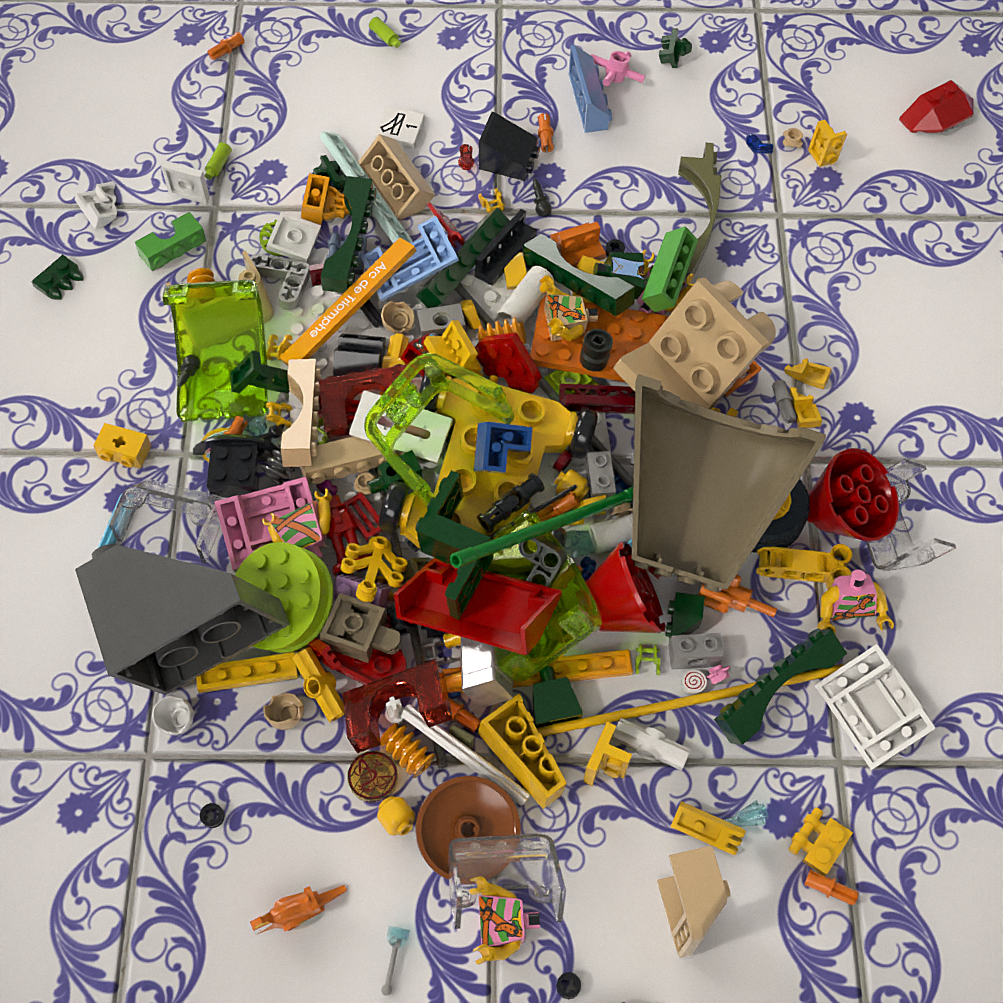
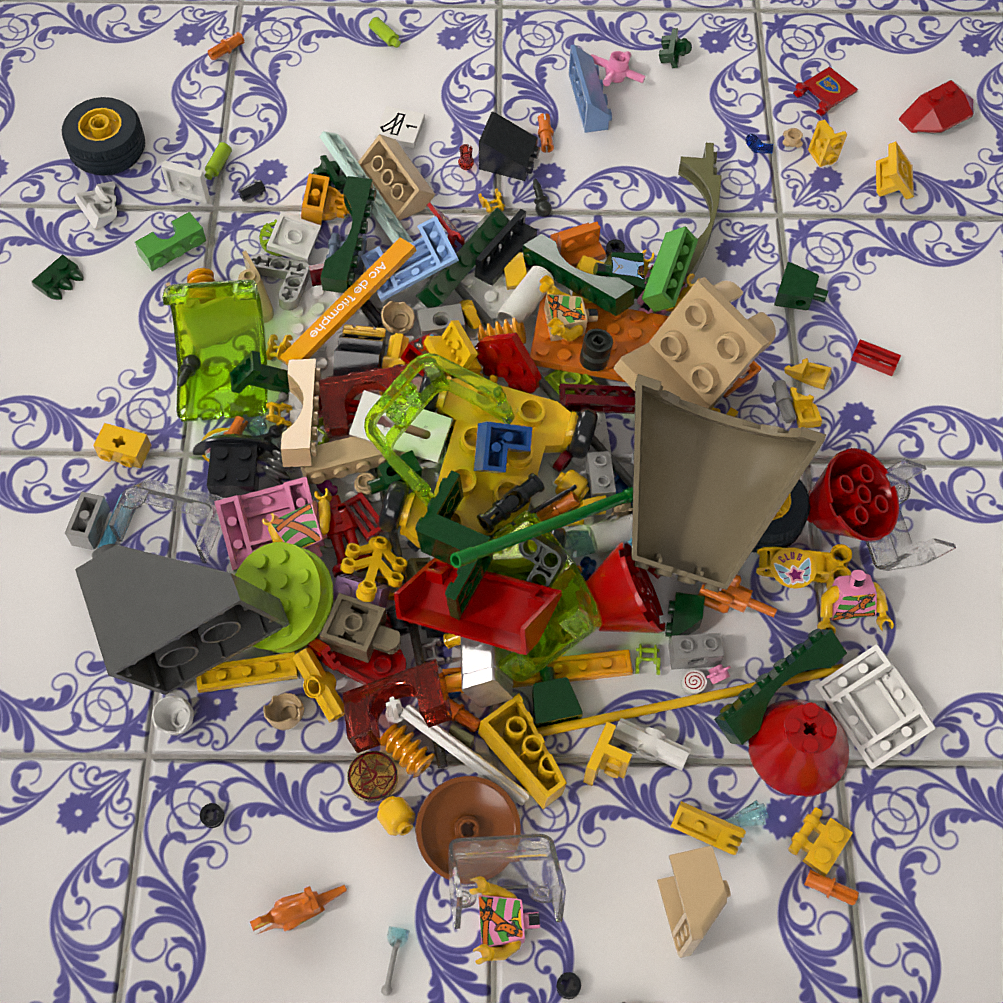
none -> black wheel [61,97,145,176]
none -> light grey brick [65,492,110,550]
none -> black pin [238,179,266,202]
none -> yellow axle [343,324,386,337]
none -> red cone [748,699,849,797]
none -> sticker [771,547,816,589]
none -> dark green torso [774,262,829,310]
none -> red flag [793,67,858,116]
none -> red tile [851,339,901,376]
none -> yellow bracket [876,141,914,200]

